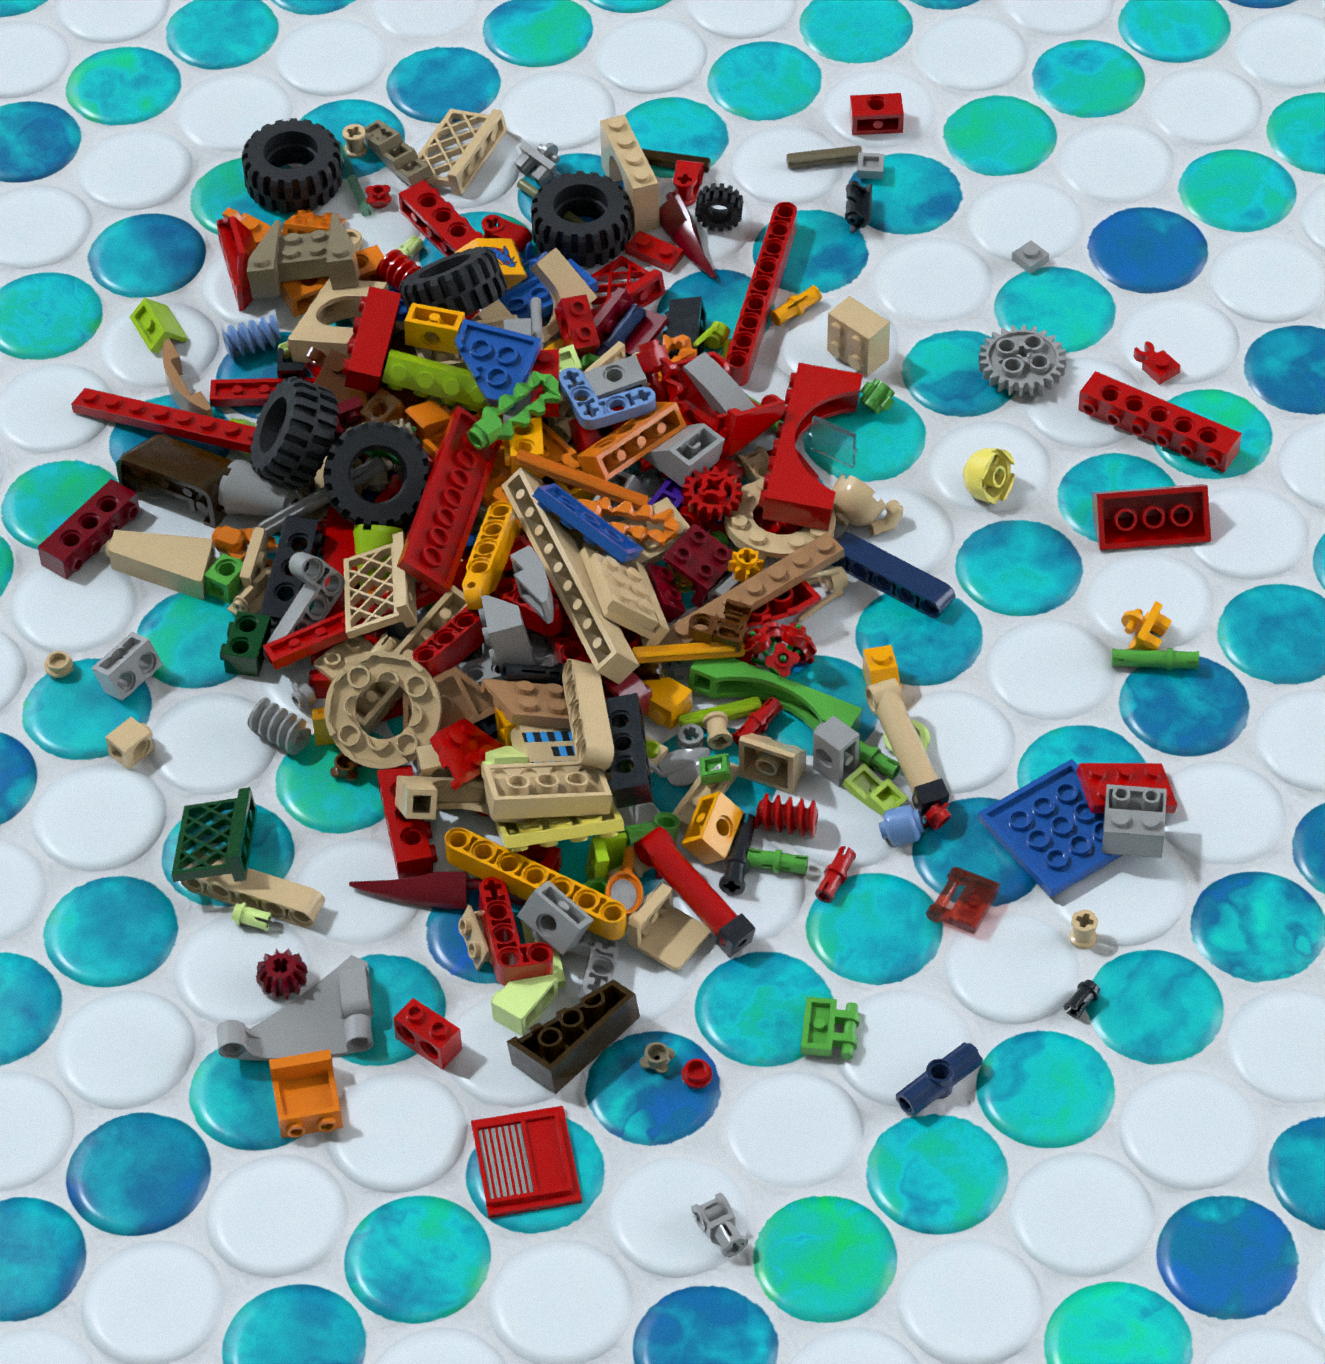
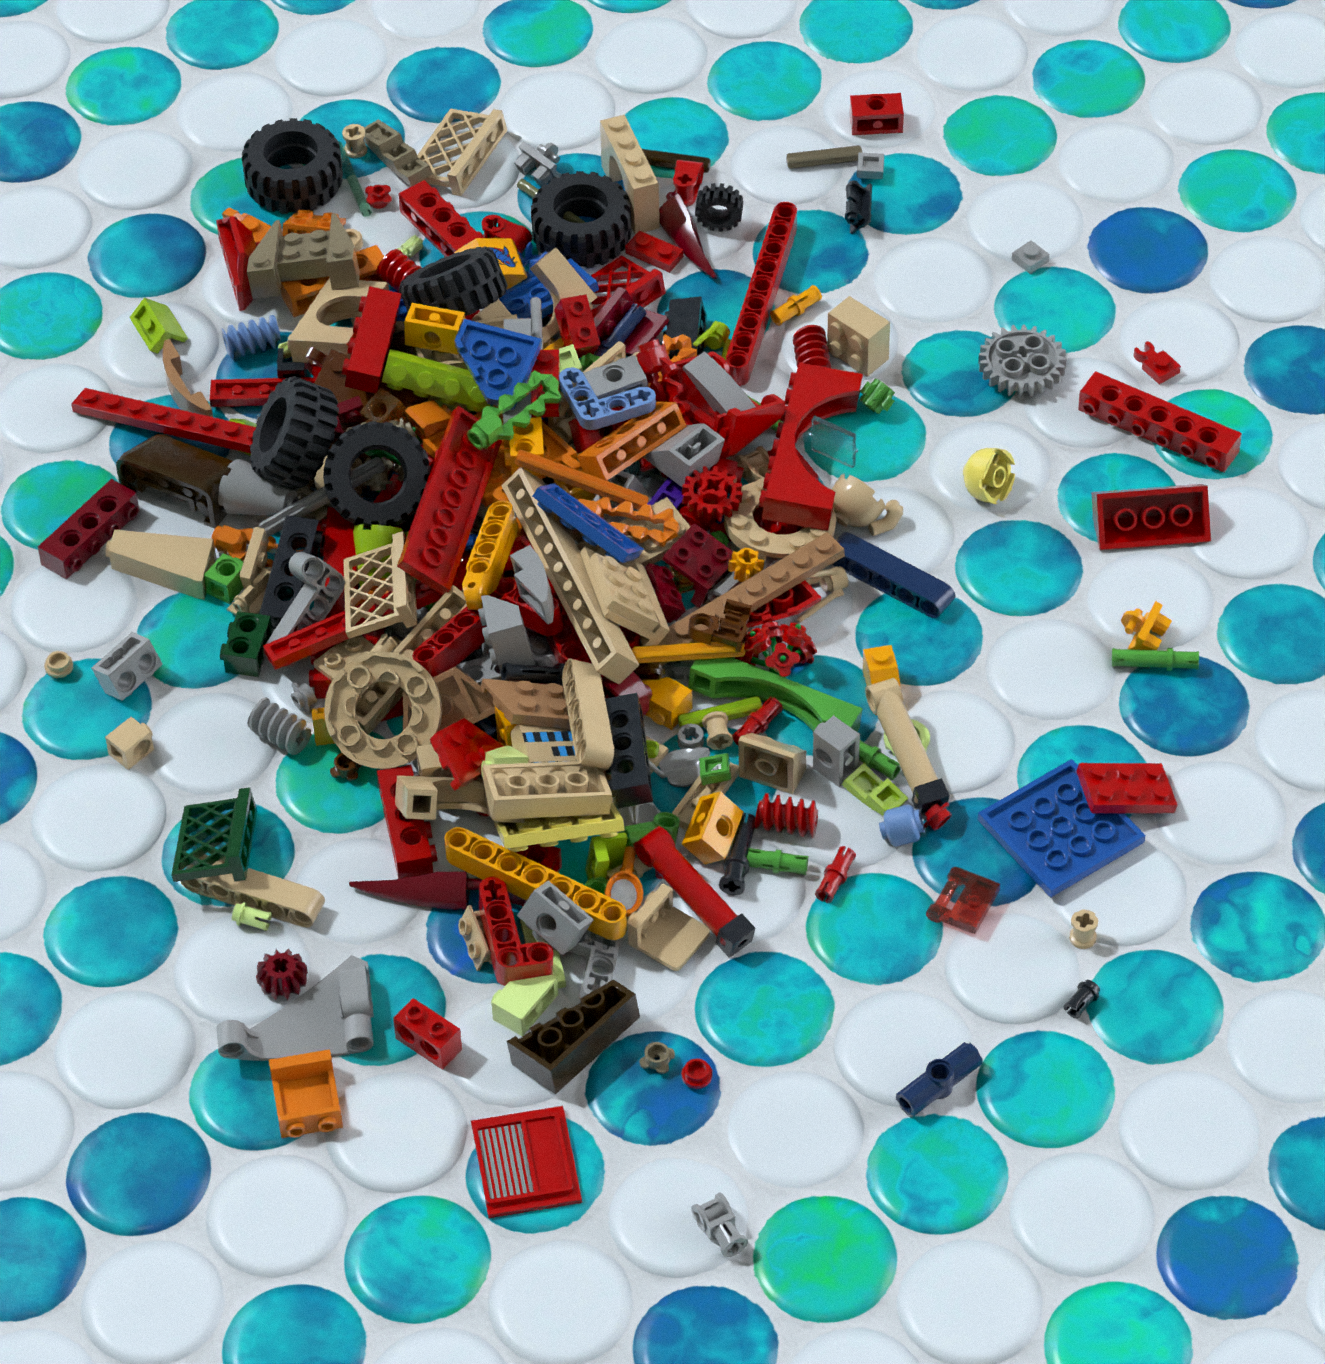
bright green plate [801,997,860,1060] -> none
light grey slope [1102,784,1167,858] -> none
none -> red piece [792,325,831,368]

